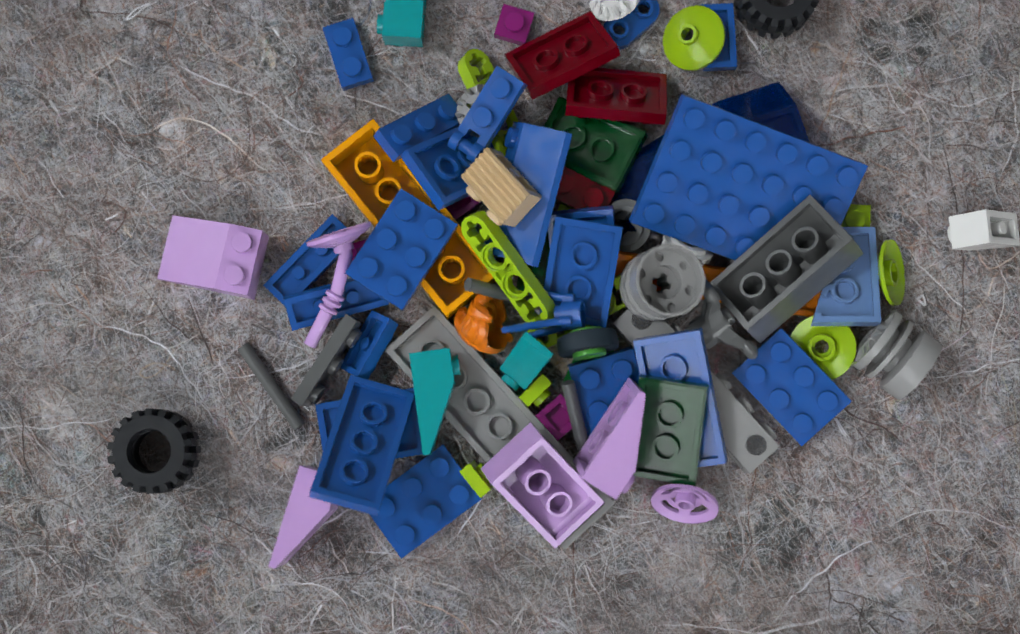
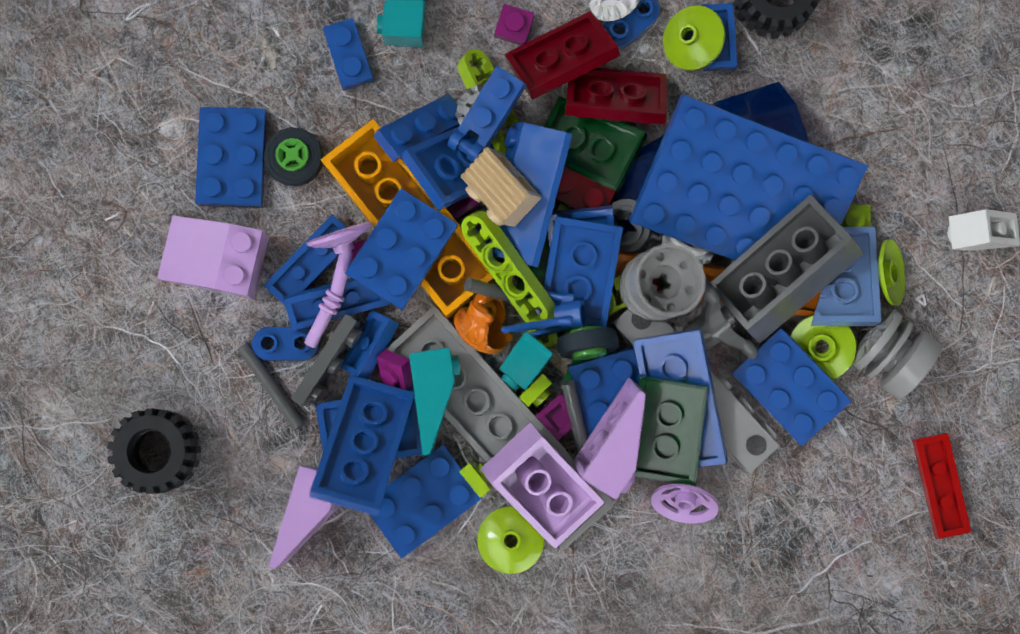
none -> blue plate [195,107,267,208]
none -> blue plate [252,327,320,361]
none -> black wheel [264,127,324,187]
none -> magenta plate [376,349,413,391]
none -> lime dish [477,506,544,574]
none -> red plate [912,433,972,539]

